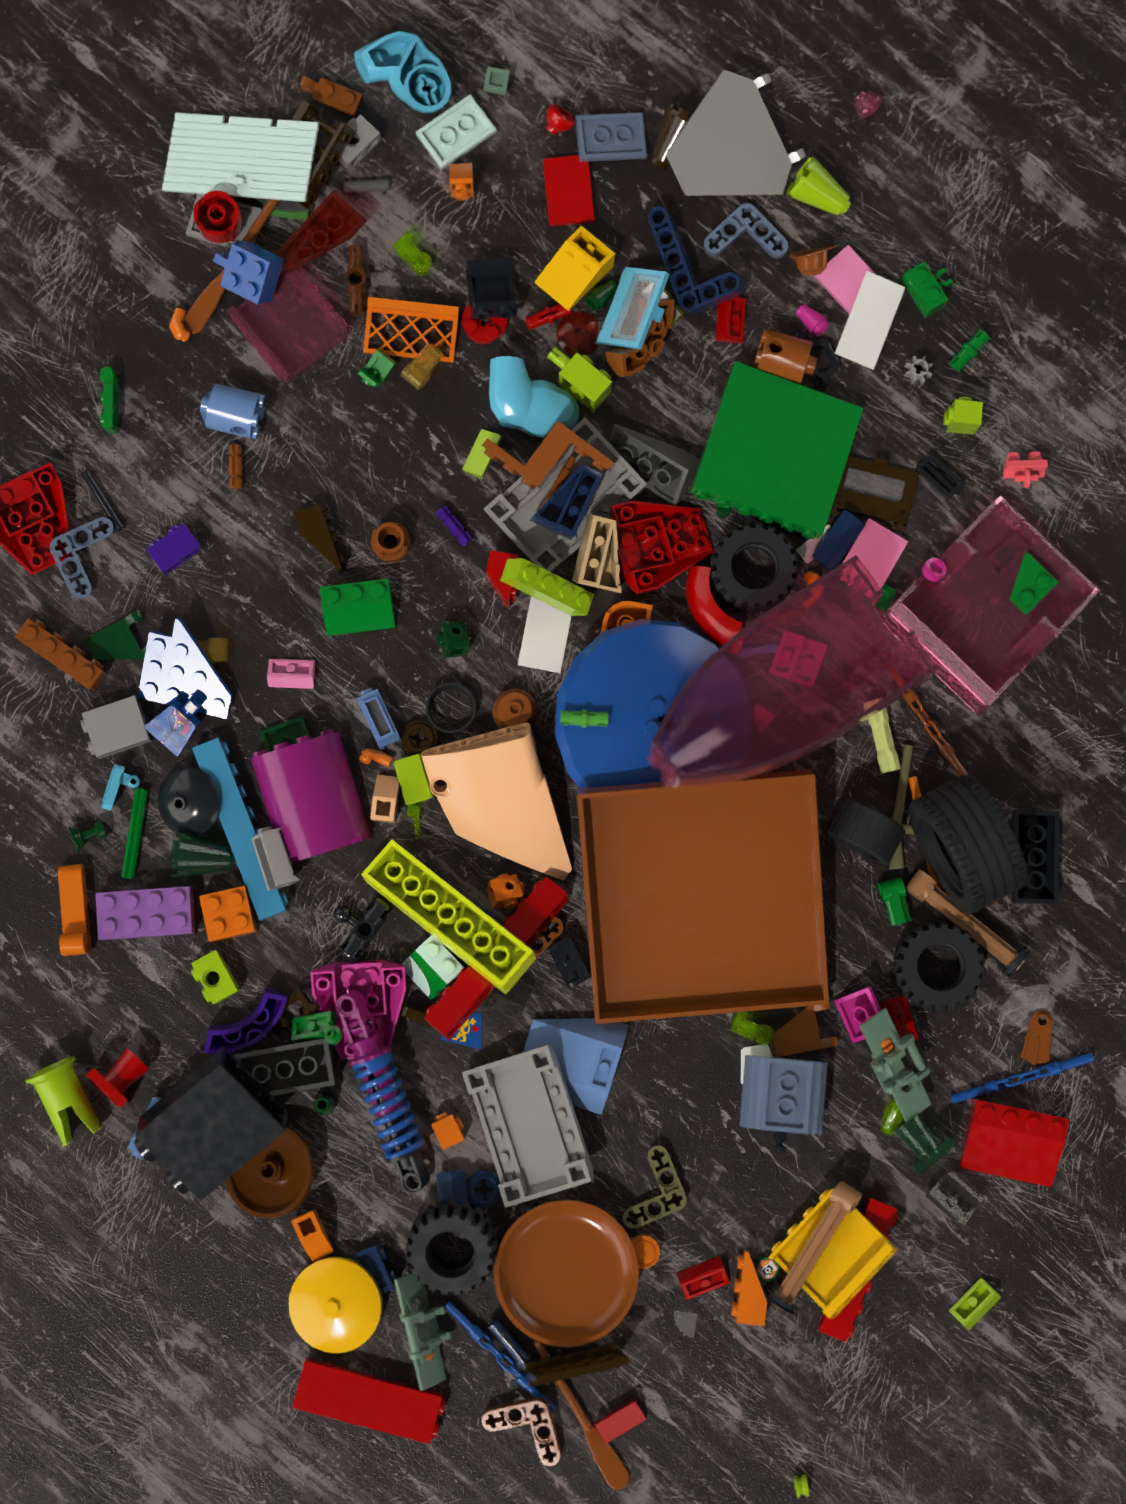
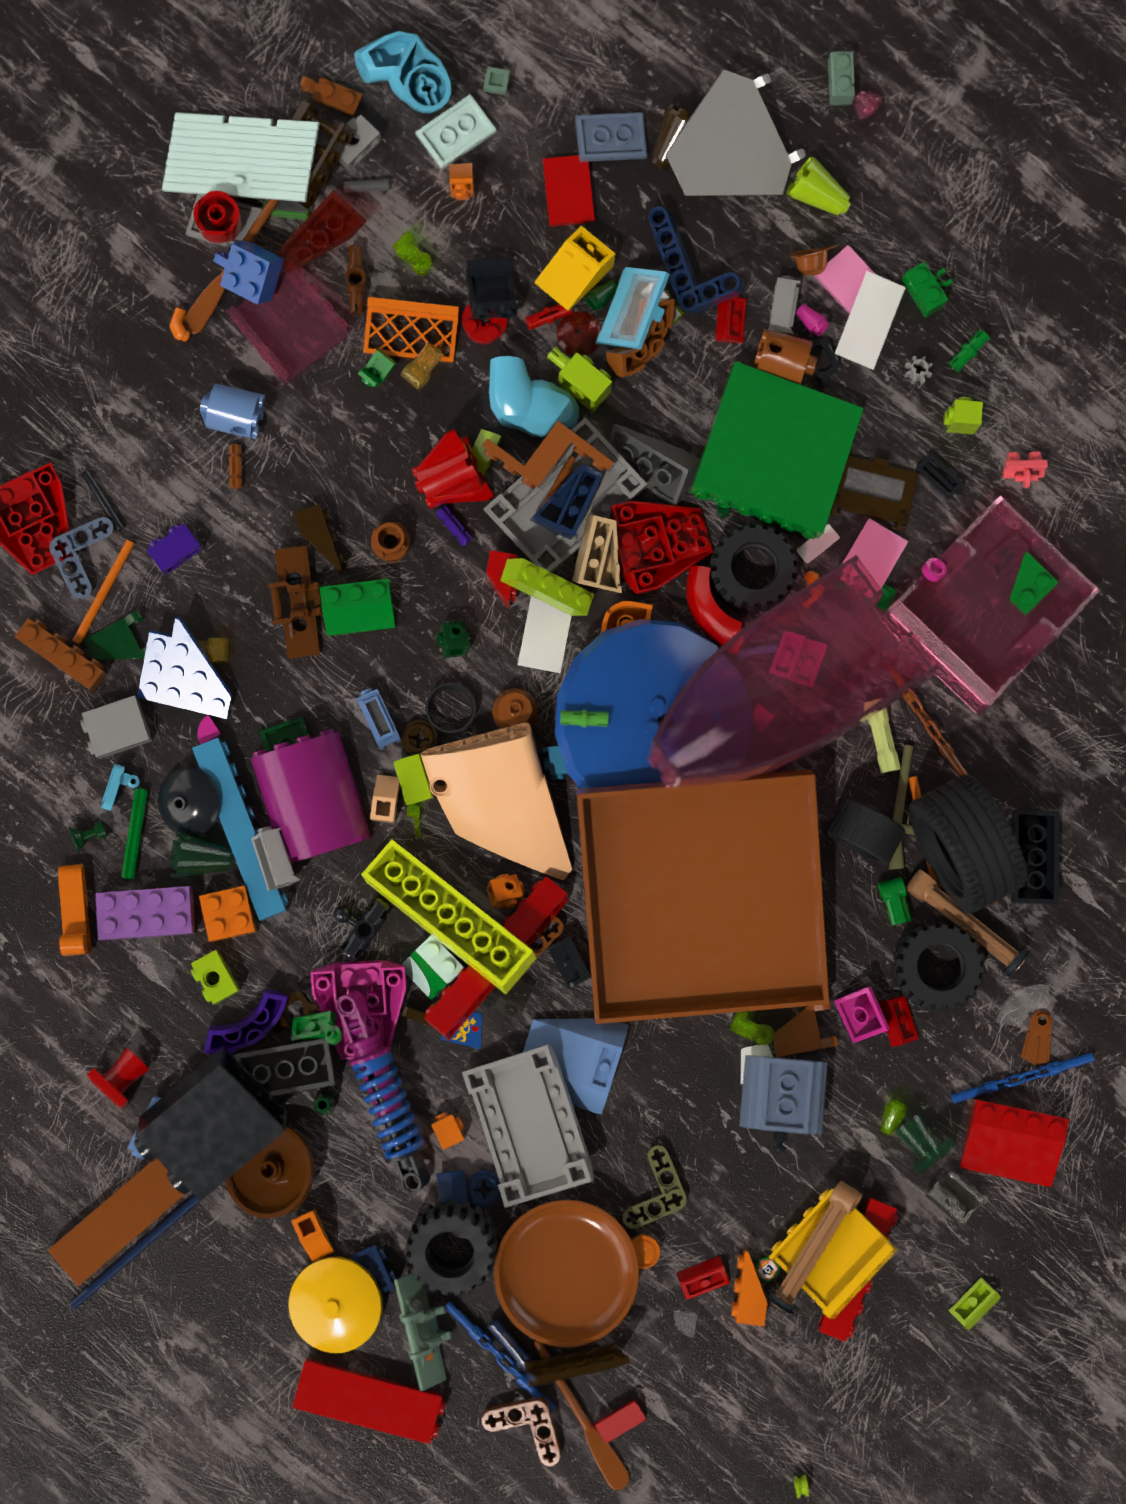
lime piece [25,1056,103,1147] -> none
green hinge [100,366,119,434] -> none
torso [144,698,201,756] -> none
bright pink slope [267,659,315,689] -> none
orange arm [359,748,394,768] -> none
red brick [546,104,576,135] -> none
sand blue beam [703,203,788,258] -> none
dark blue piece [812,509,865,572] -> none
sand green piece [859,1008,931,1122] -> none
none -> dark orange brick [48,1159,189,1287]
none -> dark blue piece [69,1195,200,1310]
none -> orange piece [72,540,134,644]
none -> dark pink tile [198,715,222,745]
none -> reddish brown piece [268,546,323,659]
none -> red brick [412,429,494,509]
none -> dark azure brick [543,746,568,781]
none -> light grey window [768,276,800,336]
none -> sand green brick [828,52,855,105]

